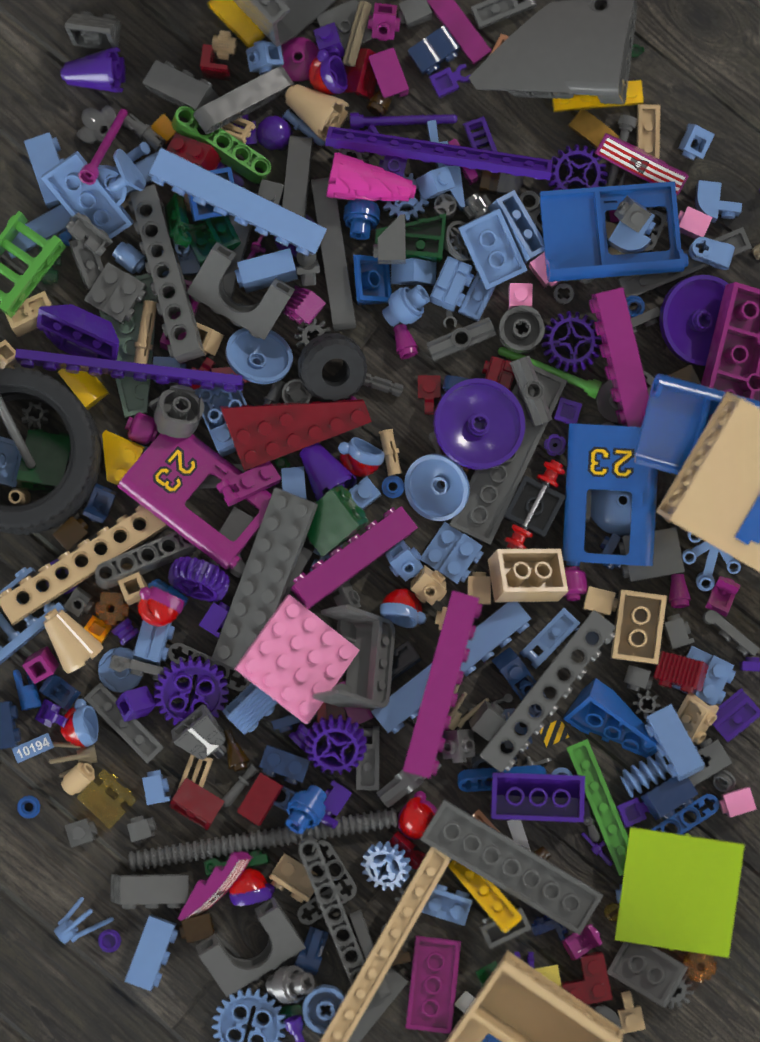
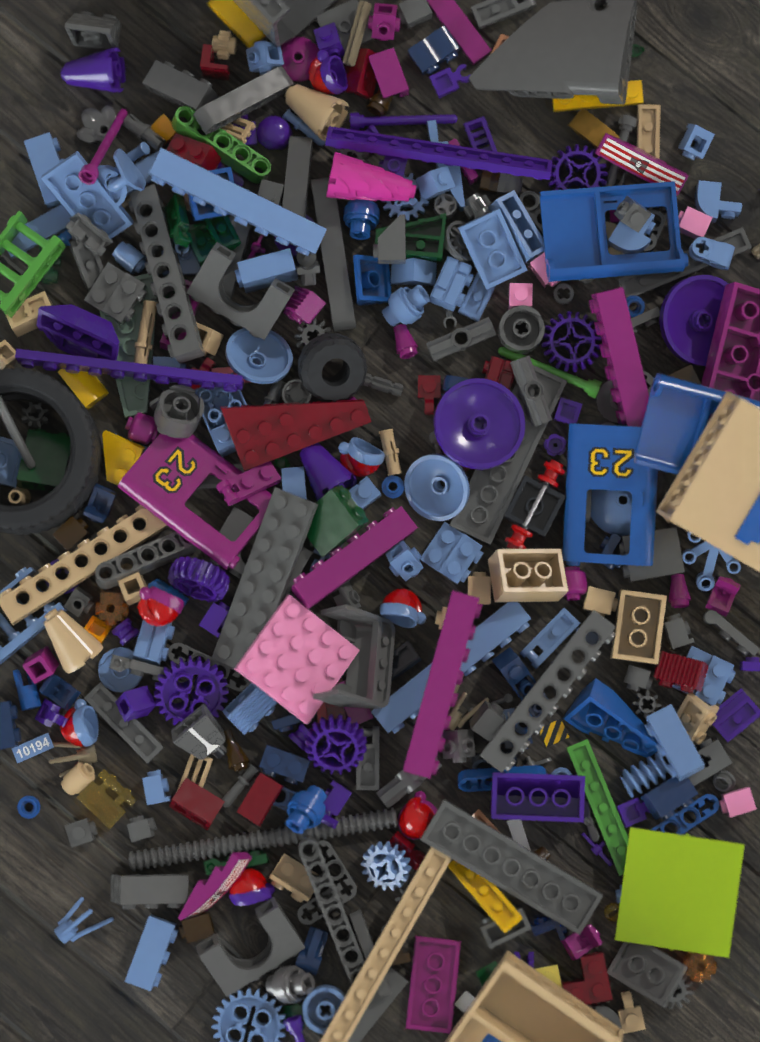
dark purple plate [98,929,121,952] -> none
tan brick [411,565,447,605] -> none
medium blue bracket [421,883,473,926] -> none

